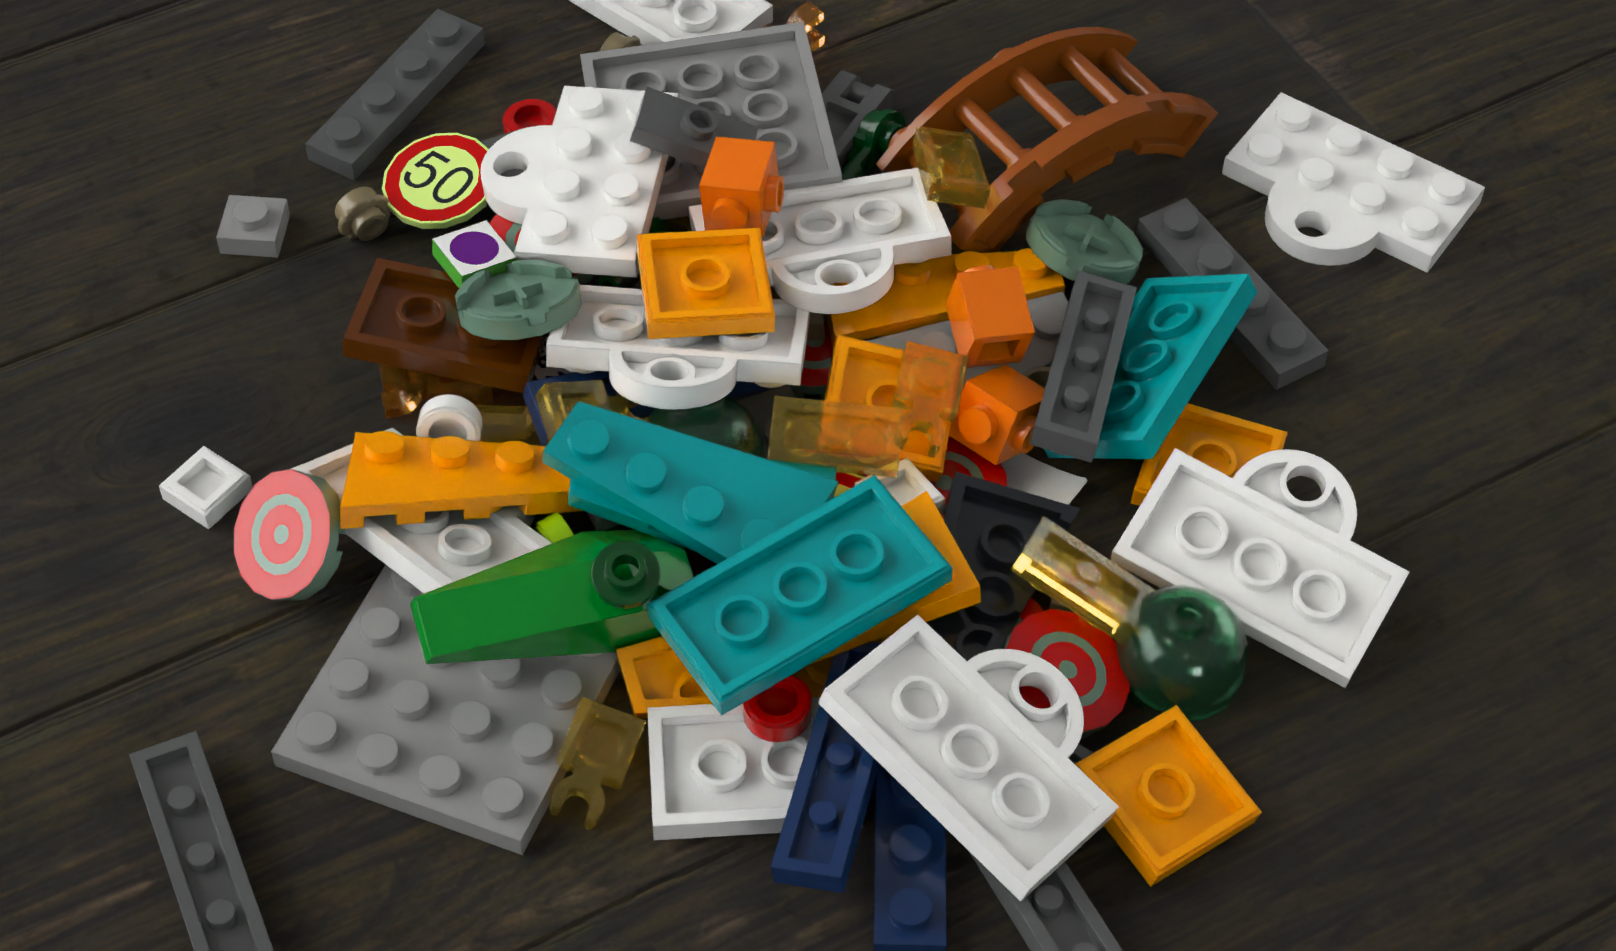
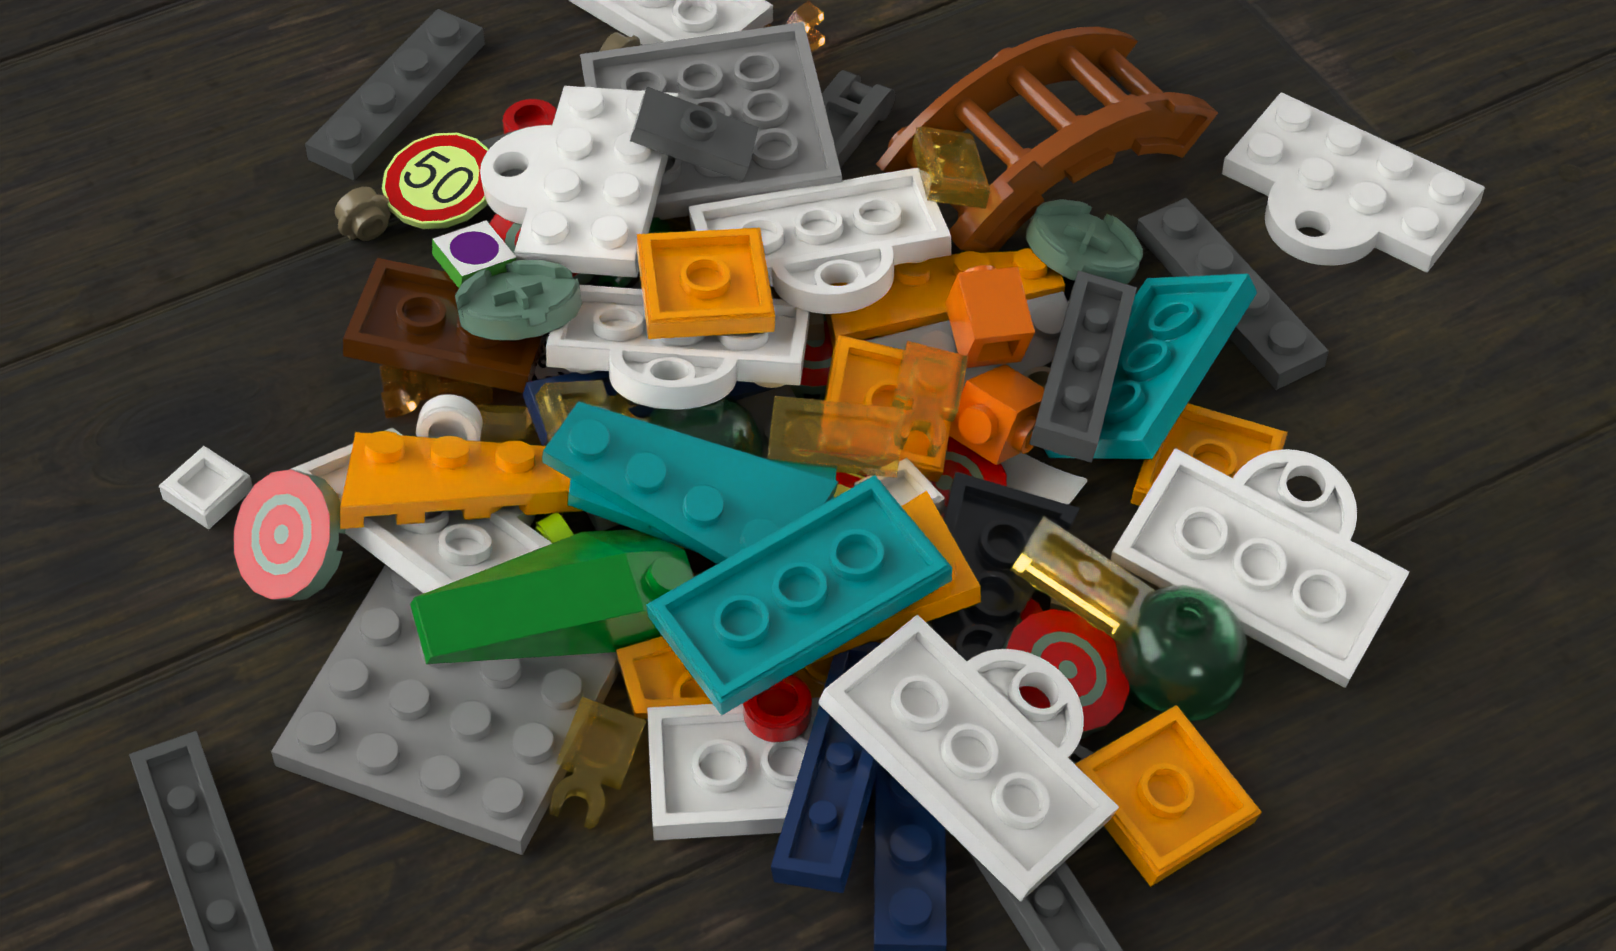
light grey plate [216,195,290,258] -> none
dark green plate [591,541,661,609] -> none
orange brick [699,136,784,236] -> none
dark green plate [841,108,906,180] -> none

